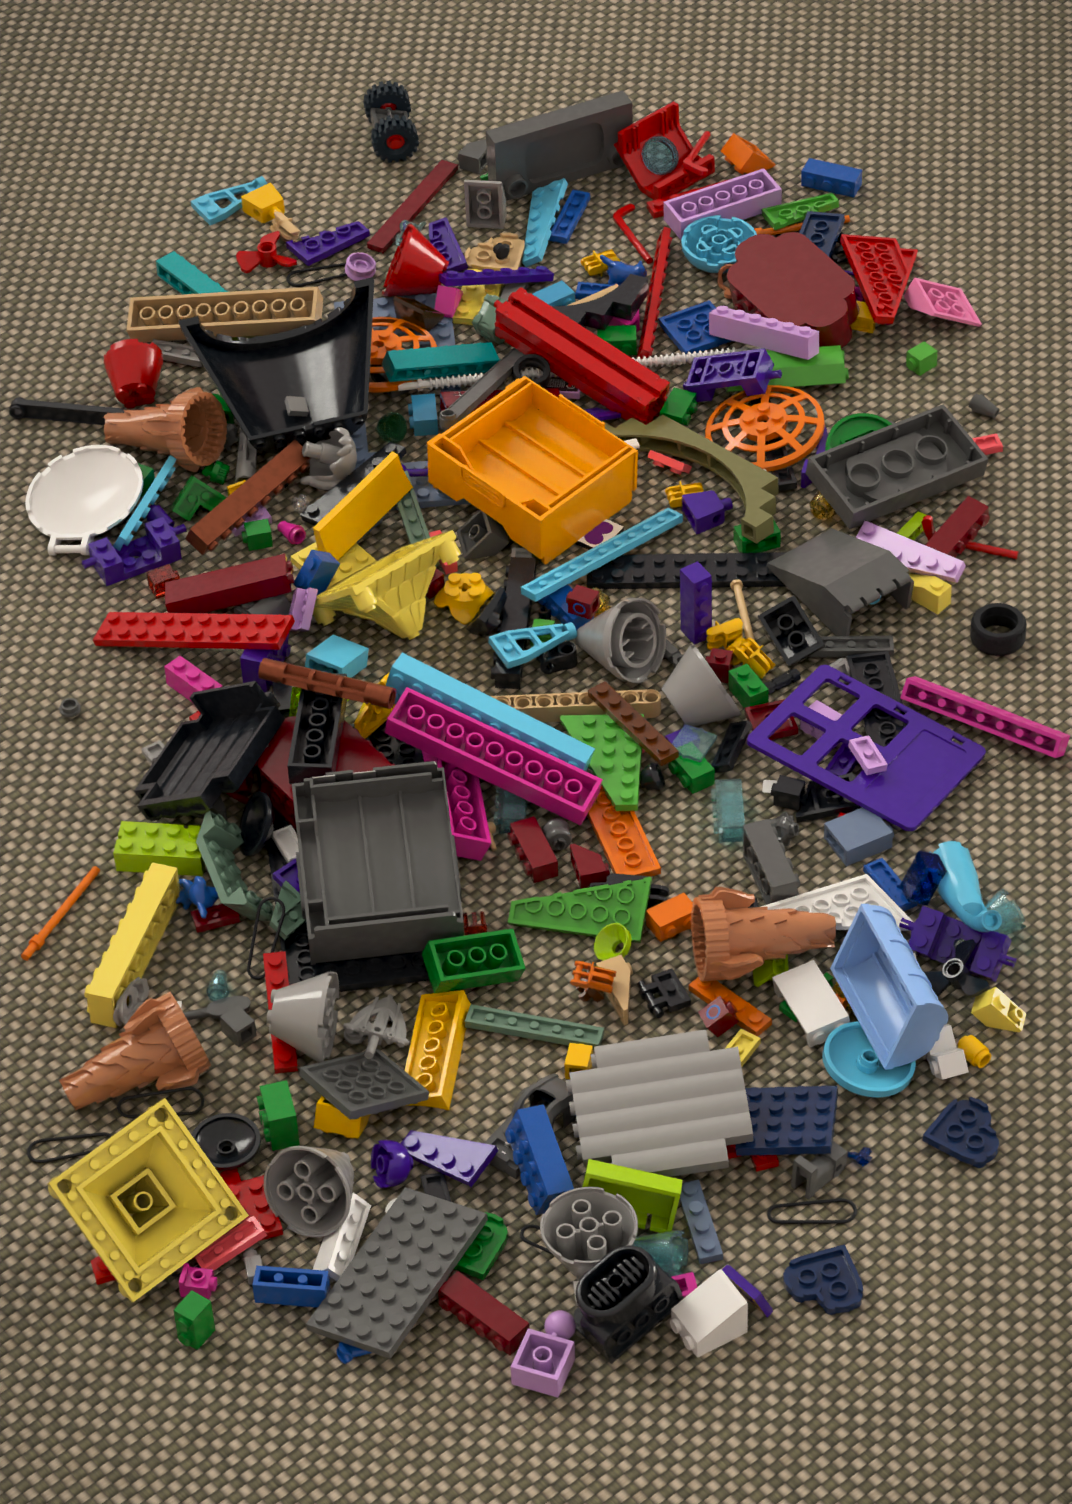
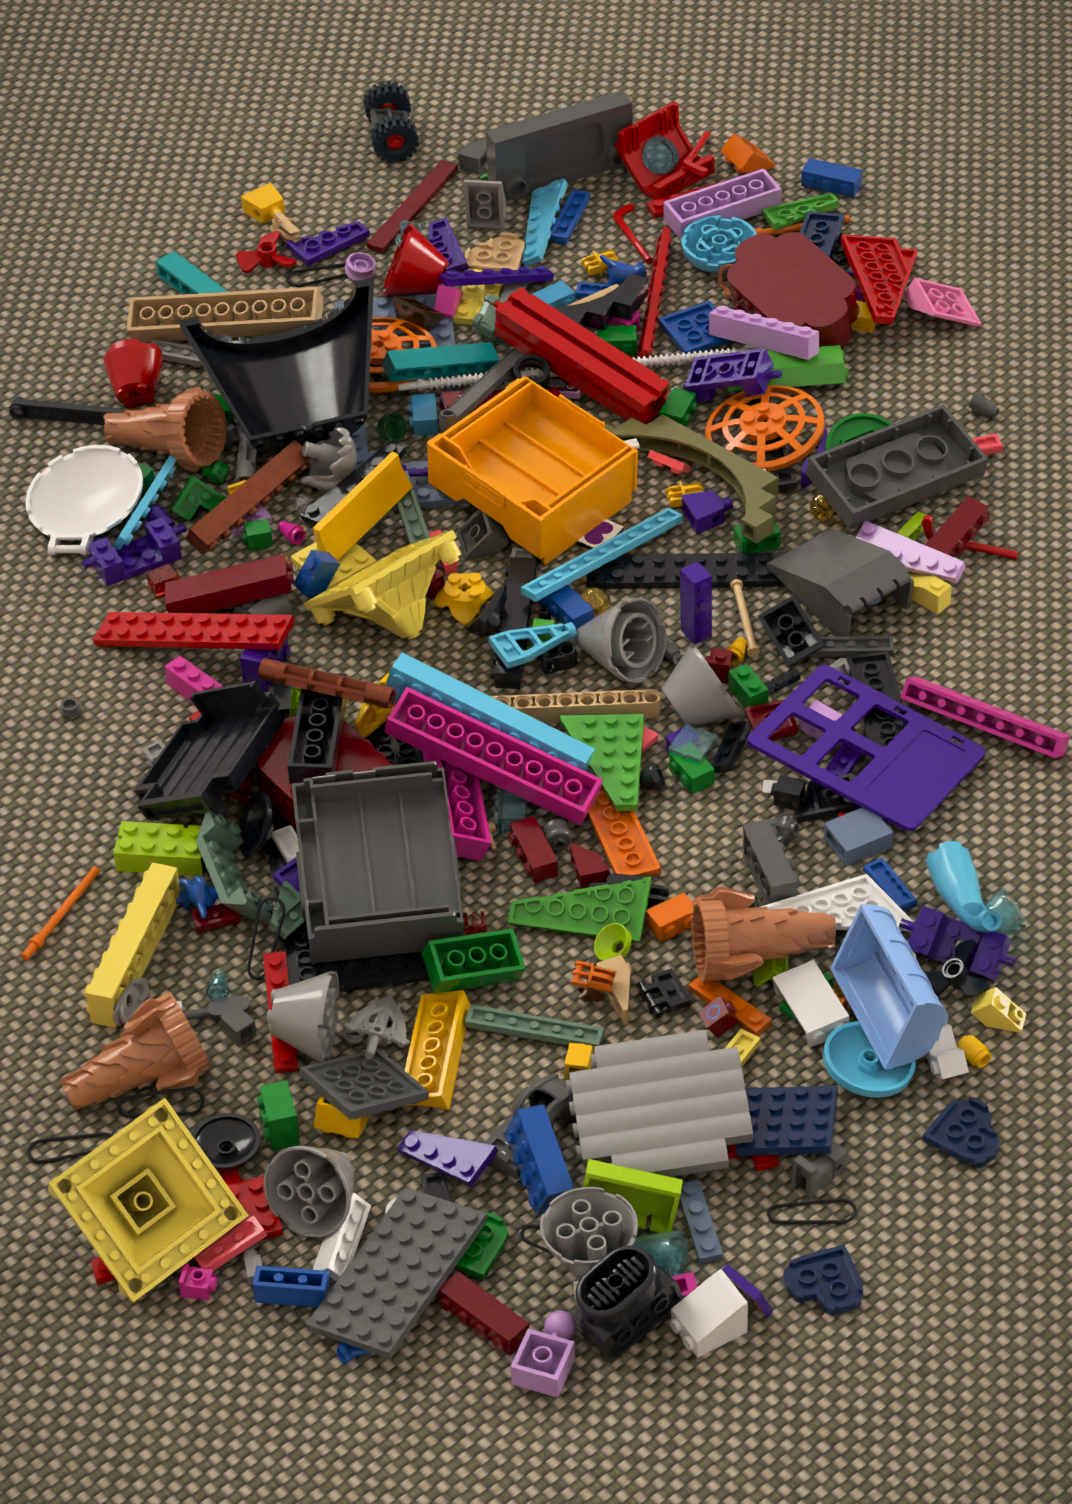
green brick [173,1290,215,1350] -> none
medium azure plate [191,176,267,226] -> none
light grey tile [284,396,309,416] -> none
lavender slope [289,588,318,631] -> none
medium azure brick [305,635,369,678] -> none
dark purple cylinder [371,1140,414,1188] -> none
black piece [493,243,510,259] -> none
dark red brick [566,584,600,620] -> none
dark purple piece [585,407,621,421] -> none
reddish brown plate [588,681,679,766] -> none
yellow arm [707,618,743,650] -> none
clear light blue brick [711,779,745,843] -> none
yellow arm [734,637,776,679] -> none
clear blue hand [847,1147,873,1166] -> none
lavender plate [848,735,888,775] -> none
clear blue brick [900,851,946,906] -> none
bright green brick [906,341,937,376] -> none
black tyre [970,603,1027,656] -> none

